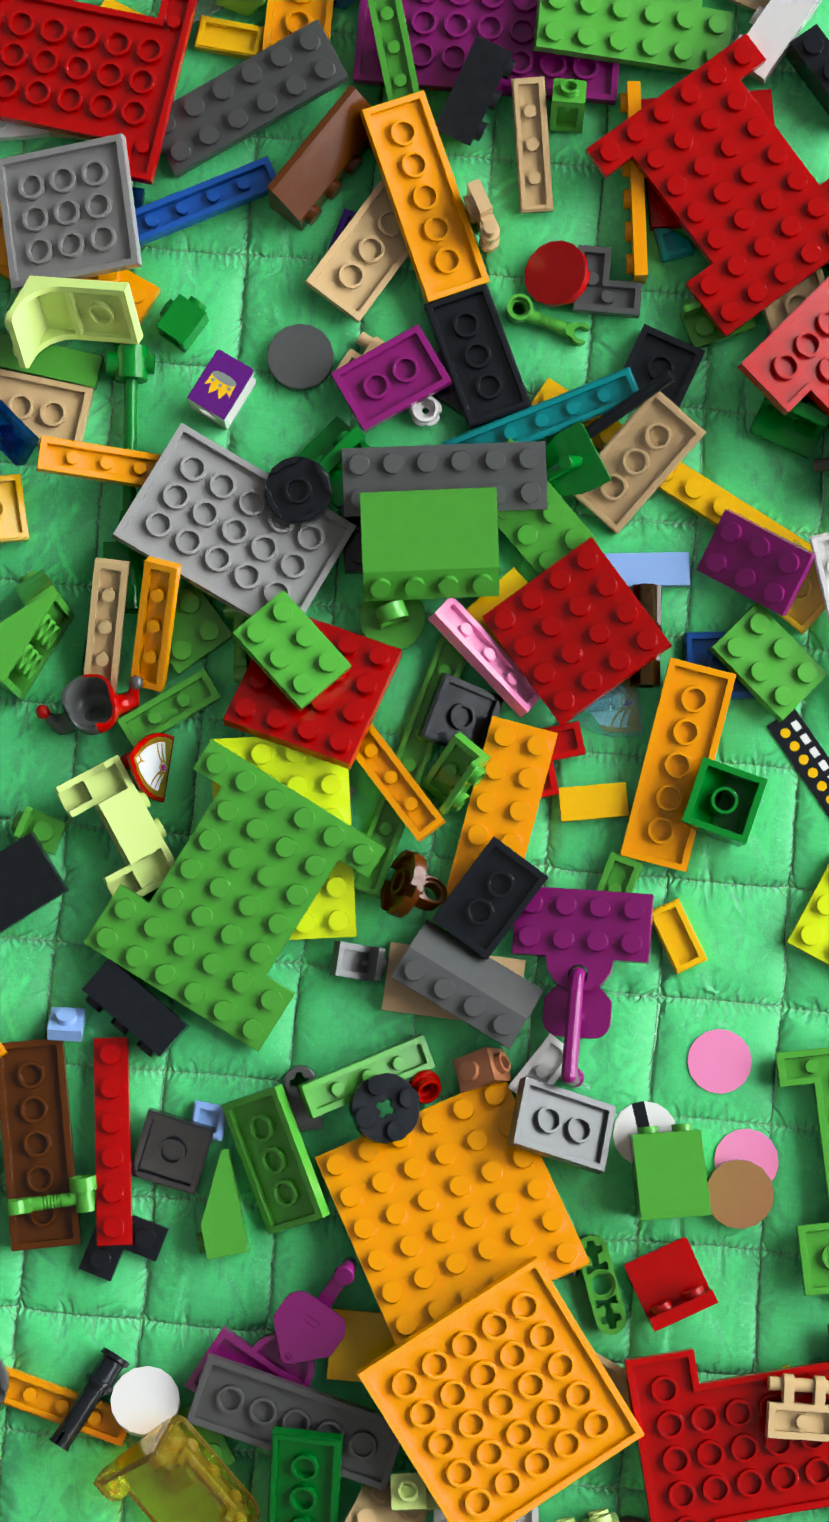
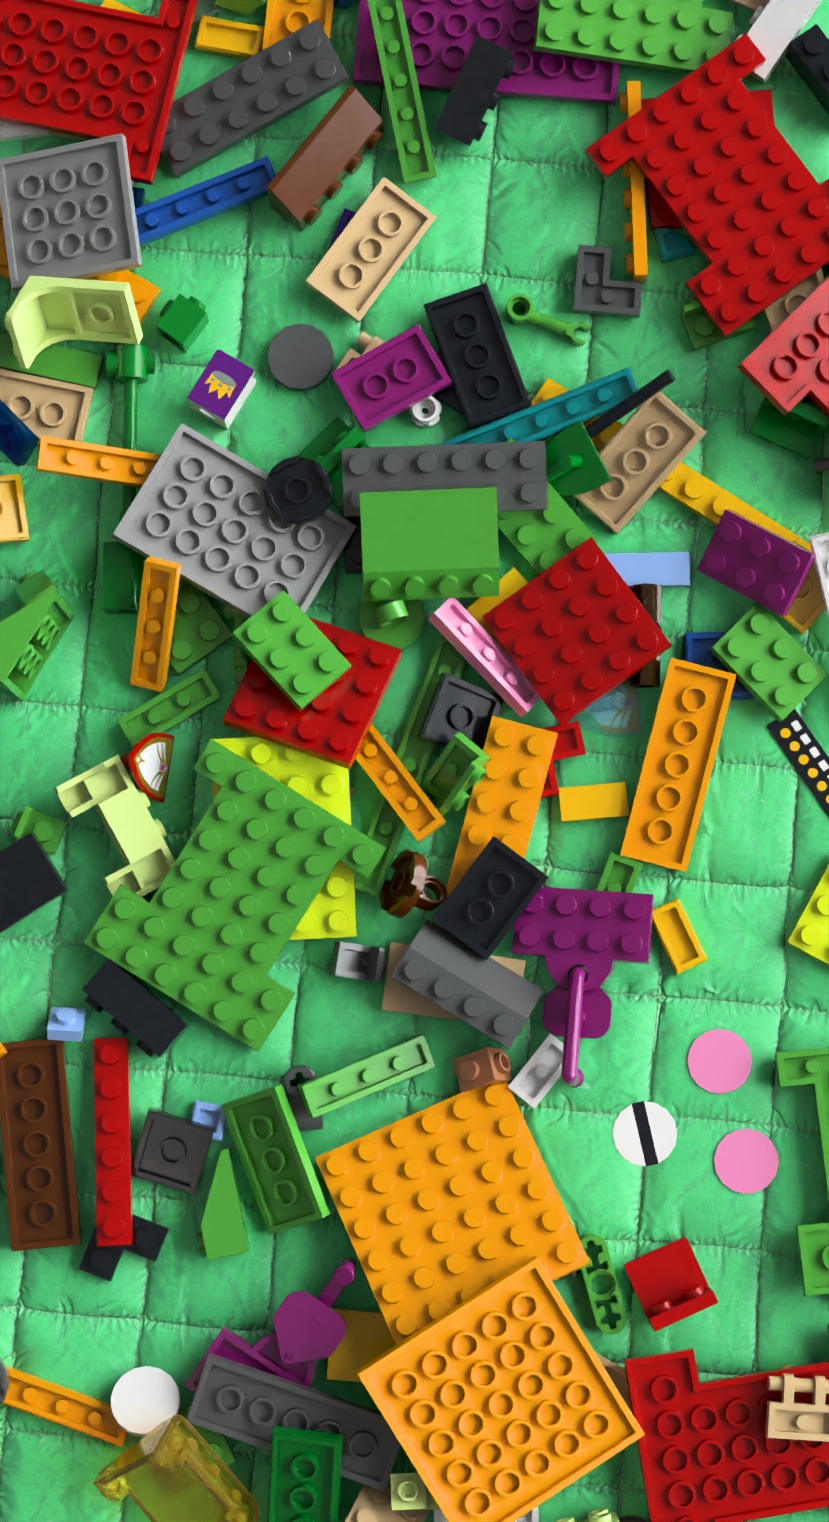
bright green brick [6,1174,97,1216] -> none
dark grey piece [35,673,143,735] -> none
black pin [49,1347,129,1452] -> none
tan plate [84,557,130,693] -> none
black plate [349,1073,420,1143] -> none
light orange plate [360,90,490,303] -> none
red plate [409,1070,441,1104] -> none
tan plate [463,178,500,253] -> none
plate [507,1076,616,1174] -> none
tan tile [511,76,554,214] -> none
red tile [524,240,590,308] -> none
bright green bracket [549,78,587,133] -> none
black plate [624,324,705,408] -> none
bright green slope [630,1123,711,1220] -> none
green slope [681,757,768,847] -> none
medium nougat tile [707,1159,774,1229] -> none

